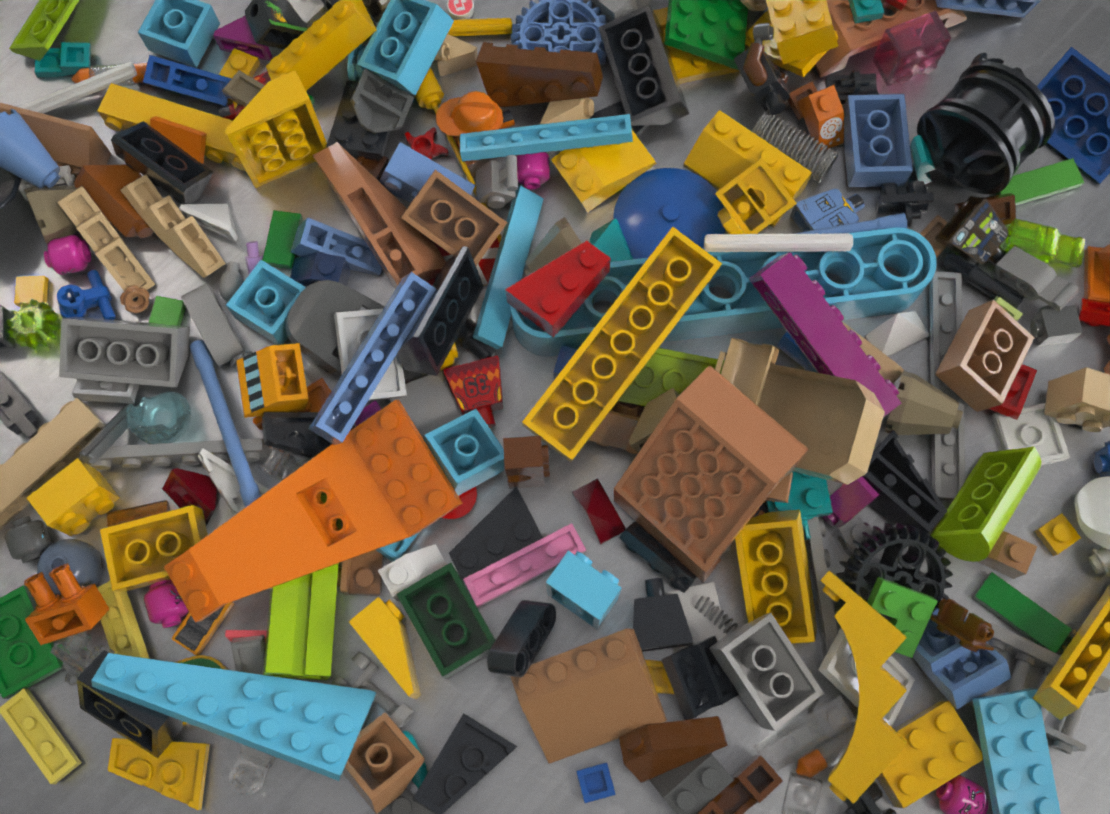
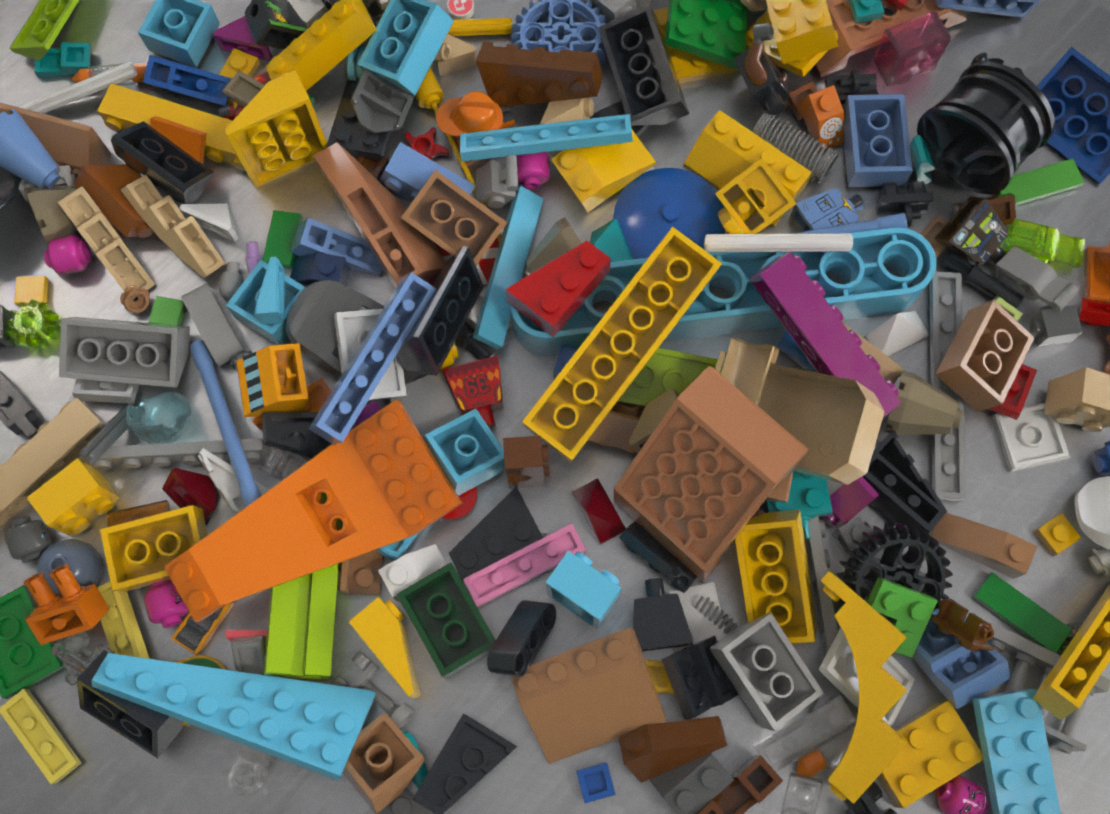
blue piece [57,270,116,320] -> none
yellow wing [107,738,210,810] -> none
lime brick [931,447,1041,562] -> none
none -> medium azure slope [254,257,285,324]

